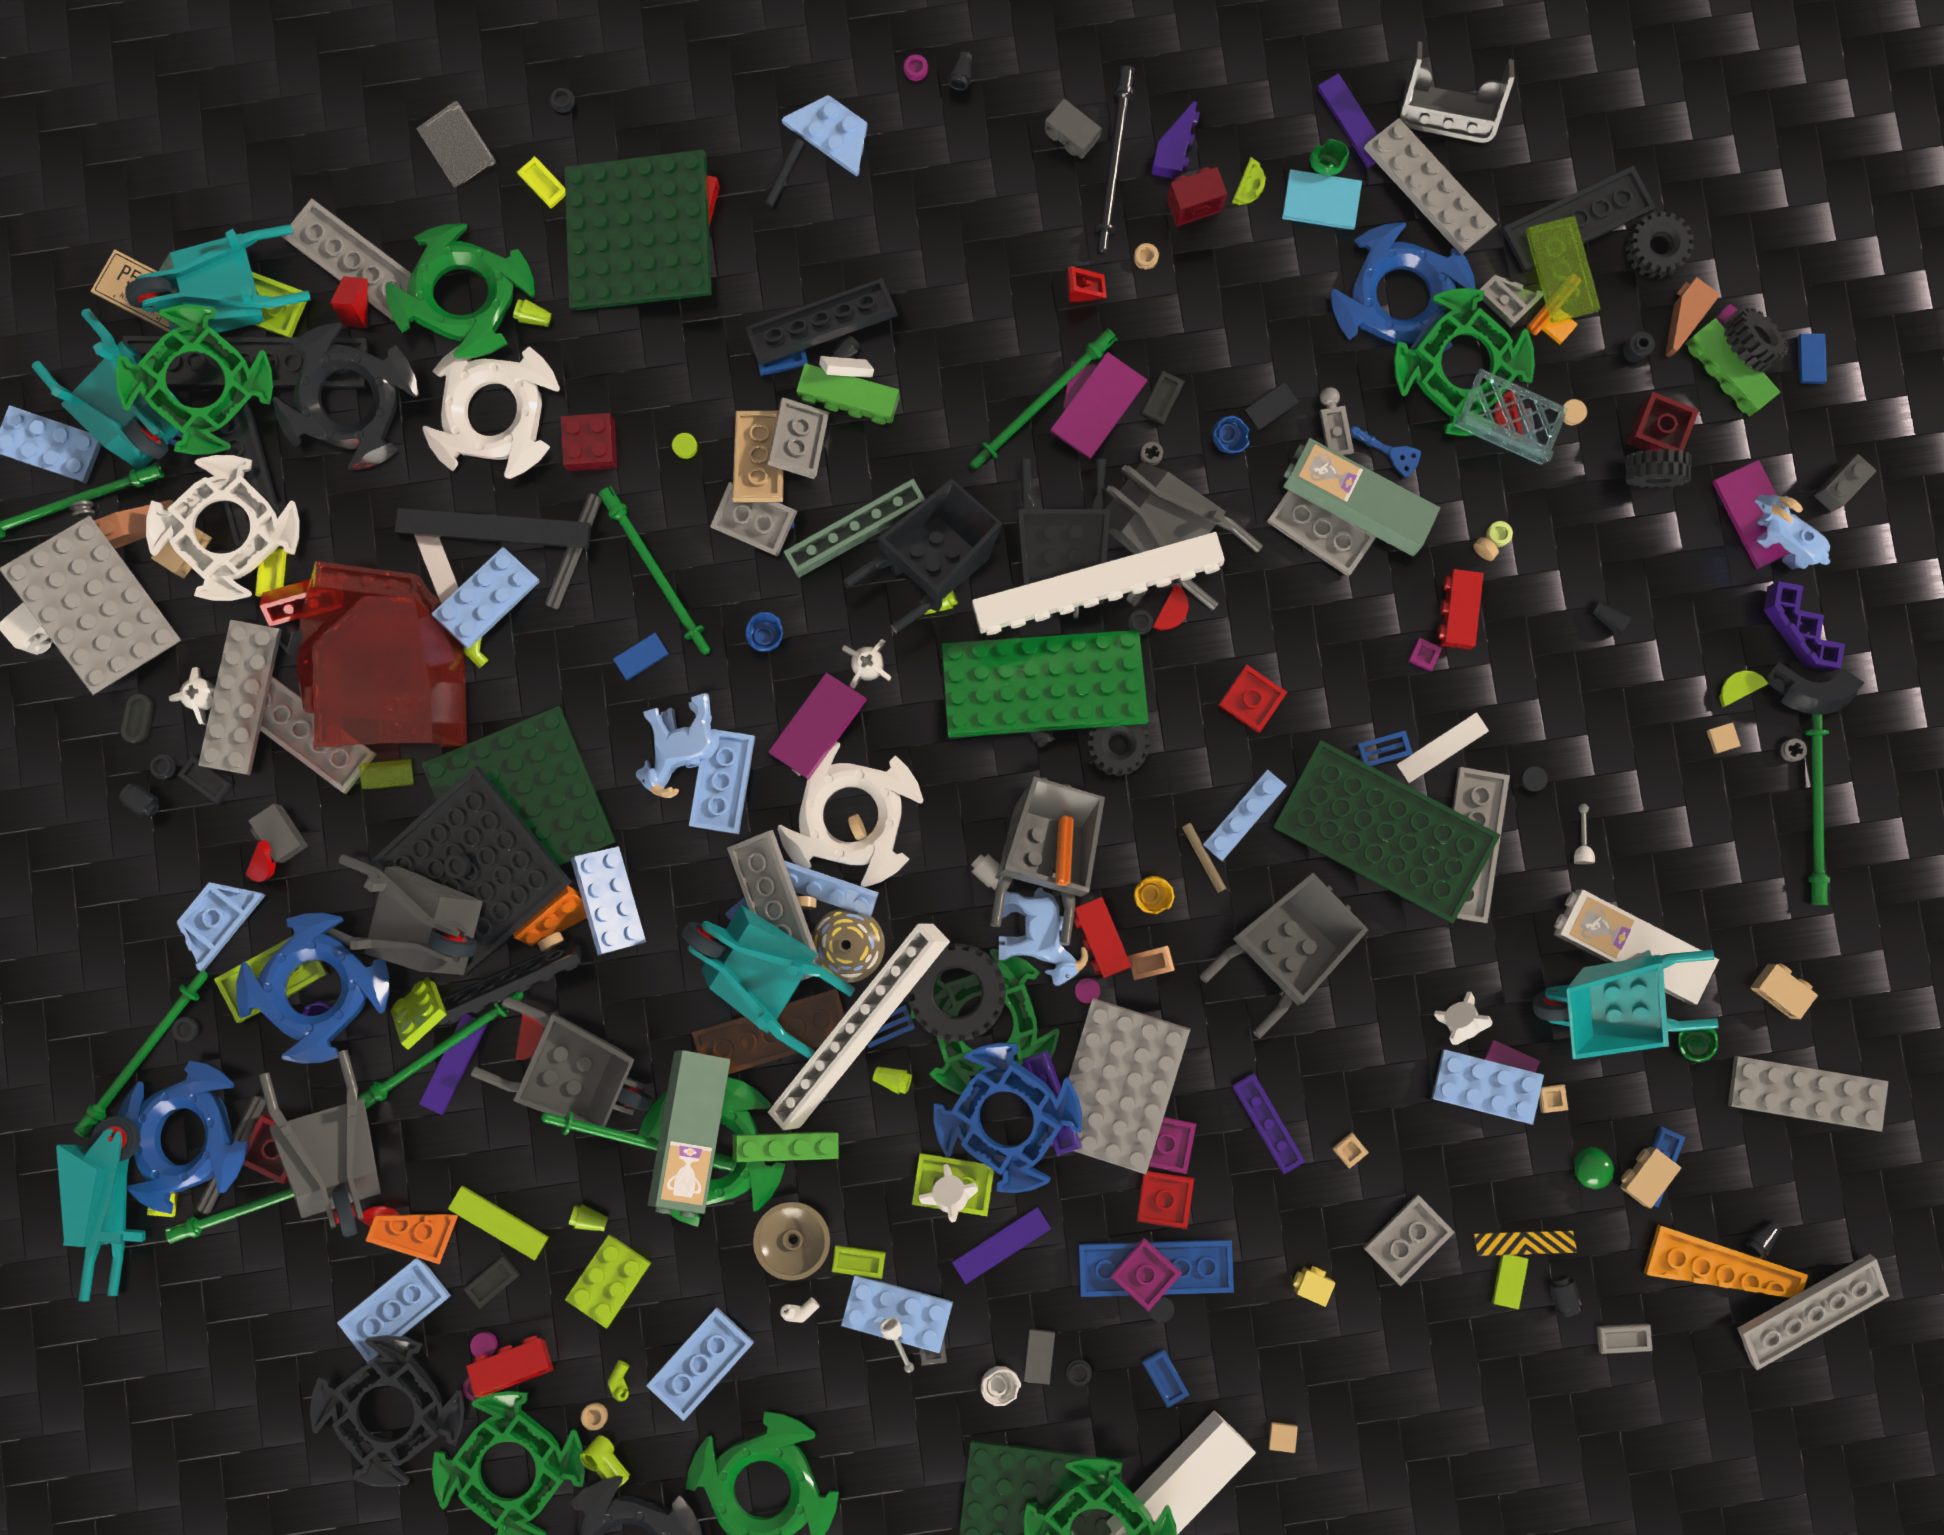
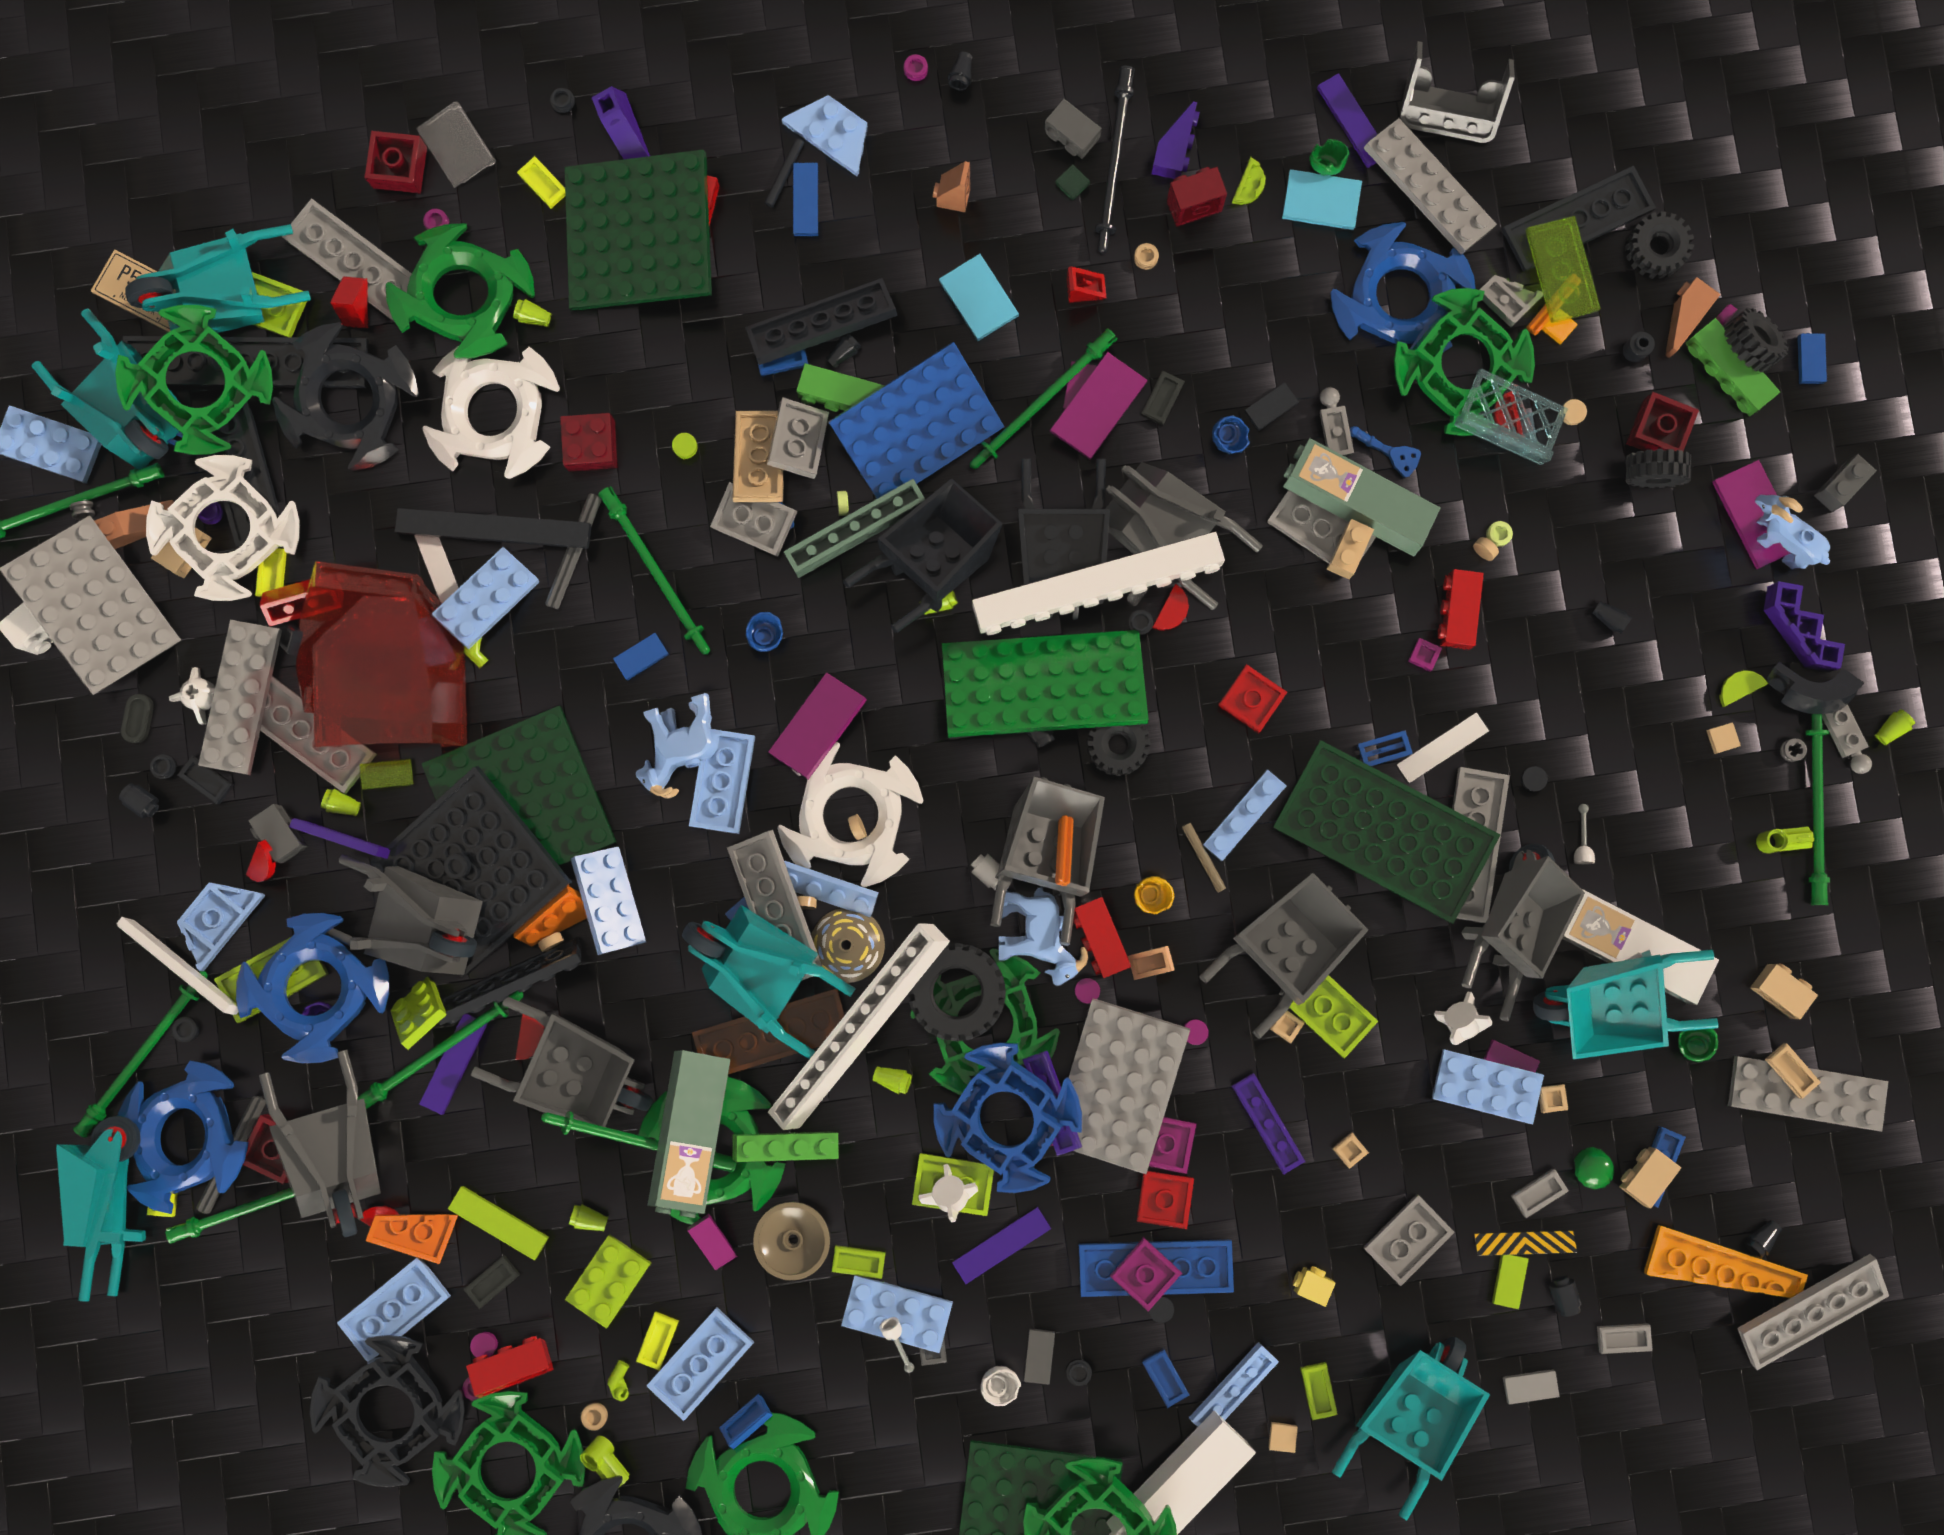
white arm [780,1297,820,1323] -> none
white tile [819,356,874,378] -> none
white piece [842,639,891,689] -> none
blue tile [867,1005,915,1048] -> none
flat silver bush [1140,442,1163,466] -> none
none -> white tile [117,917,239,1015]
none -> dark purple plate [198,502,223,525]
none -> dark purple tile [289,818,390,859]
none -> lime cone [321,788,361,816]
none -> dark red brick [365,131,427,193]
none -> magenta tile [423,209,449,230]
none -> dark purple slope [592,86,650,159]
none -> neon yellow tile [636,1312,679,1371]
none -> magenta tile [687,1214,737,1270]
none -> blue tile [719,1394,773,1450]
none -> blue tile [793,163,818,236]
none -> blue plate [829,342,1004,499]
none -> yellowish green tile [837,491,849,516]
none -> nougat slope [933,161,970,212]
none -> medium azure tile [939,254,1019,341]
none -> clear green tile [1056,165,1090,201]
none -> magenta tile [1184,1020,1208,1045]
none -> light blue plate [1189,1342,1279,1427]
none -> tan tile [1270,1011,1305,1043]
none -> lime plate [1289,975,1378,1058]
none -> lime tile [1300,1362,1338,1420]
none -> tan brick [1327,519,1374,579]
none -> teal piece [1332,1337,1490,1521]
none -> dark grey piece [1461,843,1585,1021]
none -> light grey tile [1503,1369,1560,1404]
none -> light grey tile [1511,1169,1569,1218]
none -> lime piece [1756,827,1814,853]
none -> tan tile [1765,1043,1821,1099]
none -> light grey plate [1822,704,1872,774]
none -> lime cone [1875,709,1915,745]

